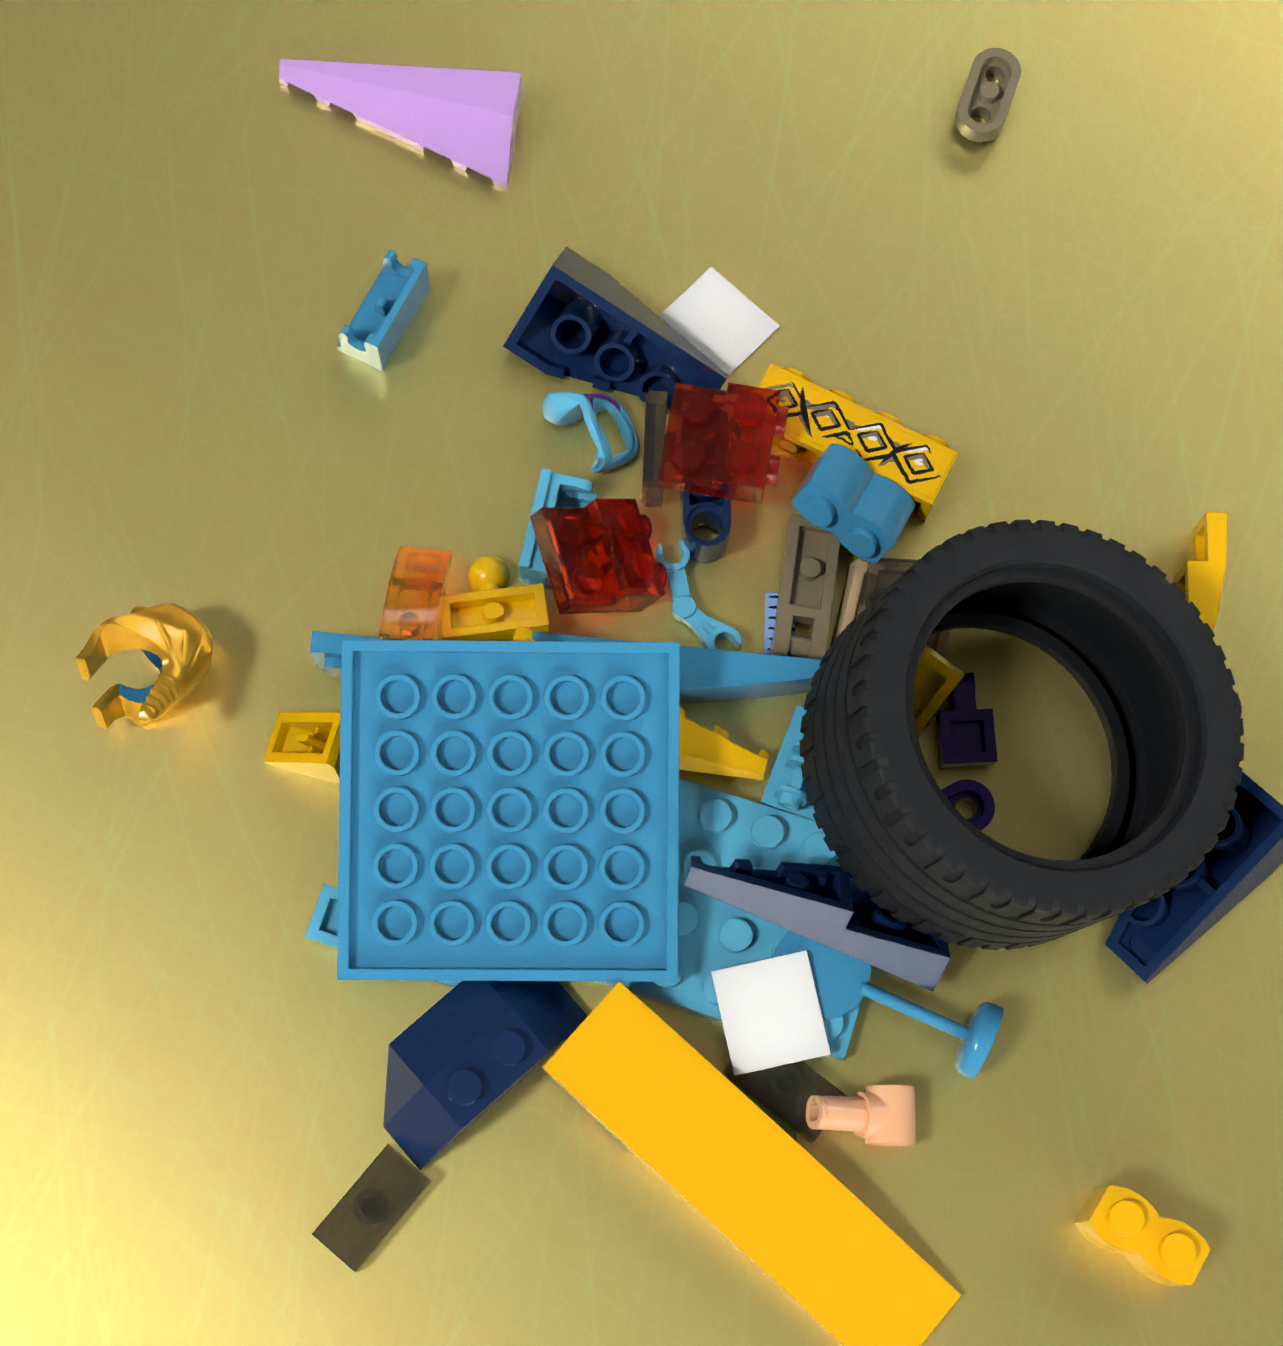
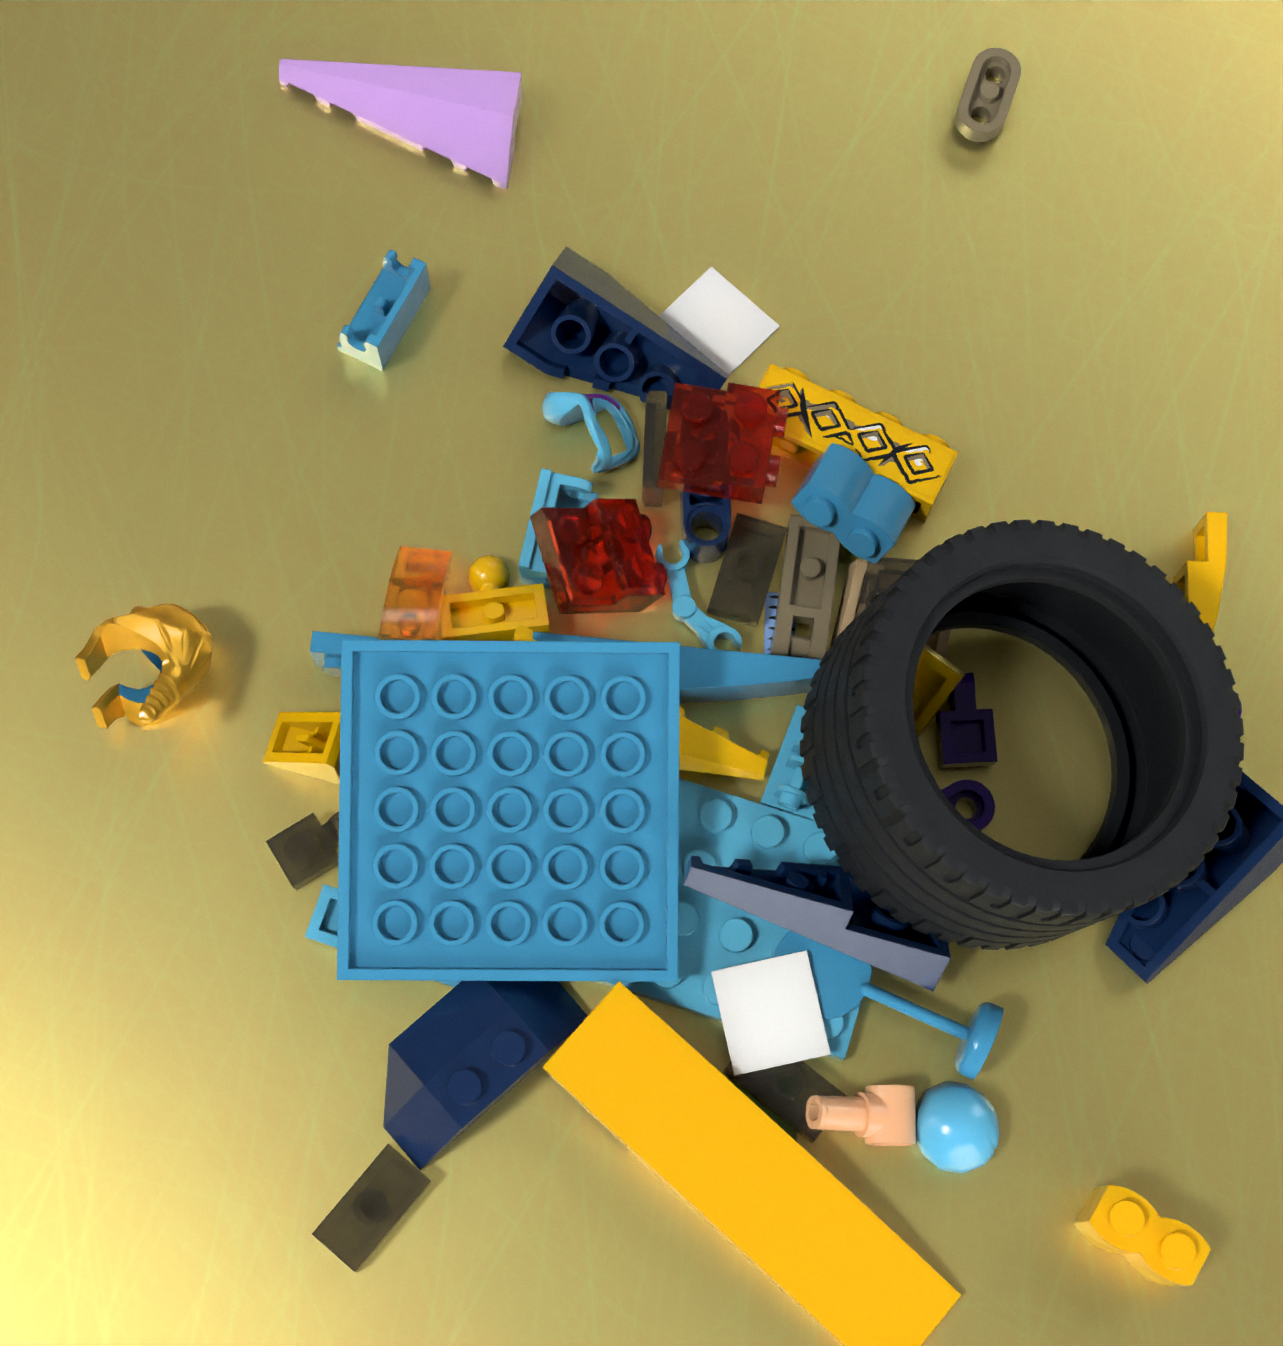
none -> clear smoke plate [266,811,339,891]
none -> clear smoke plate [707,513,787,628]
none -> medium azure hair [916,1081,1000,1174]

